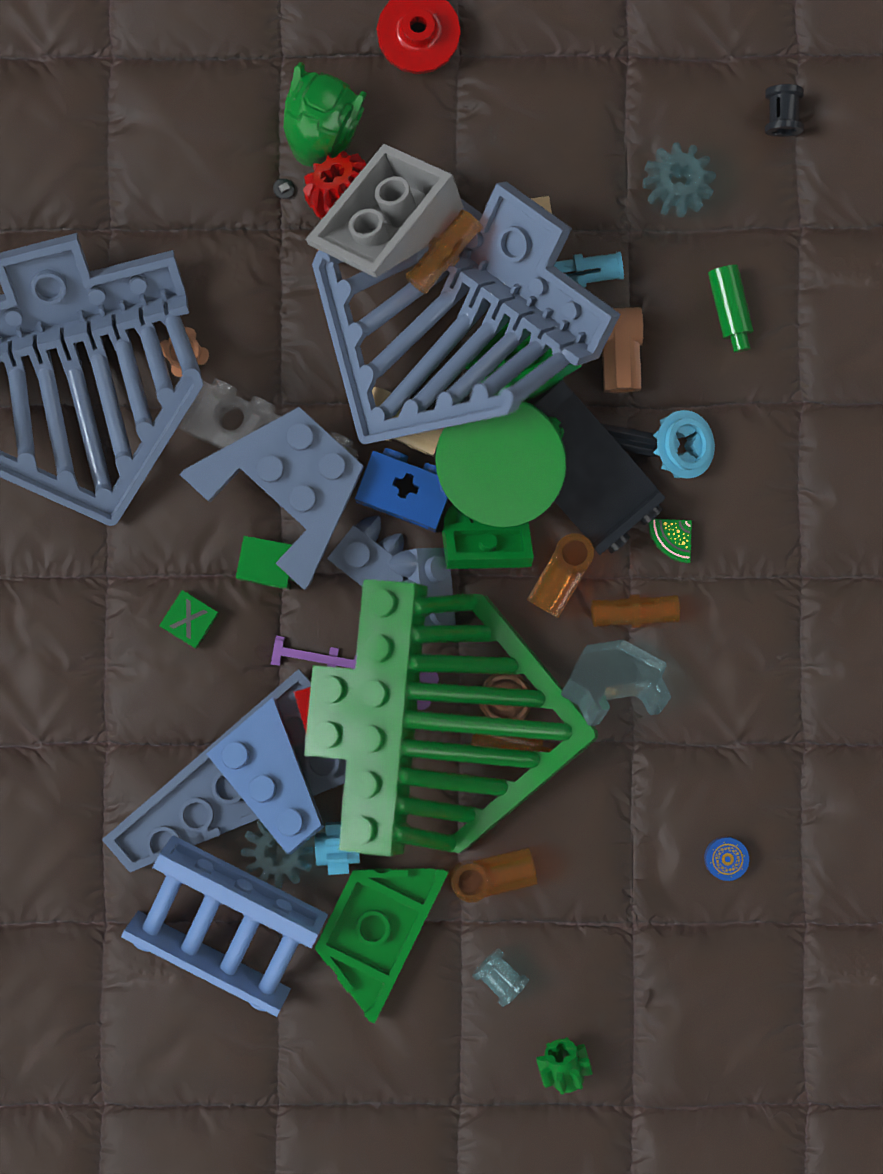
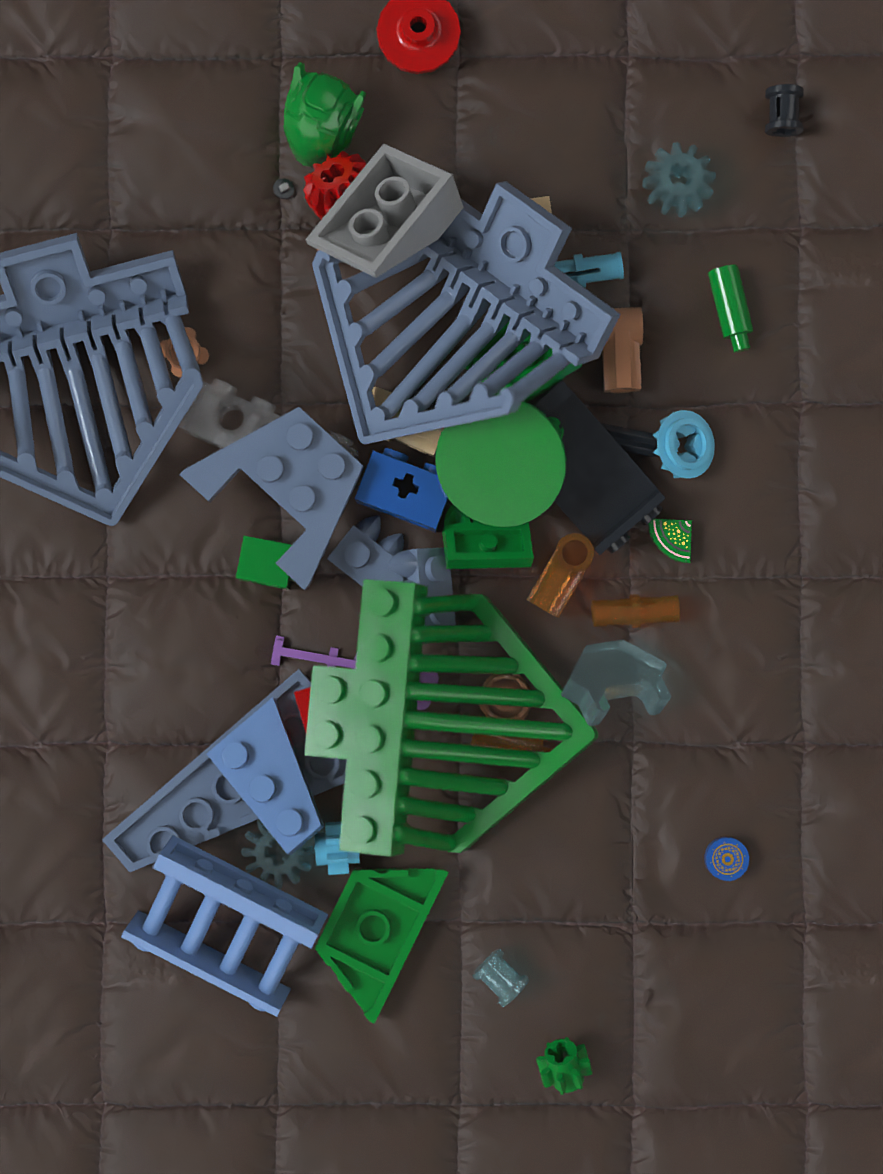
green tile [159,590,219,649] -> none
clear orange pin [405,209,483,294] -> none
clear orange piece [449,847,538,903] -> none

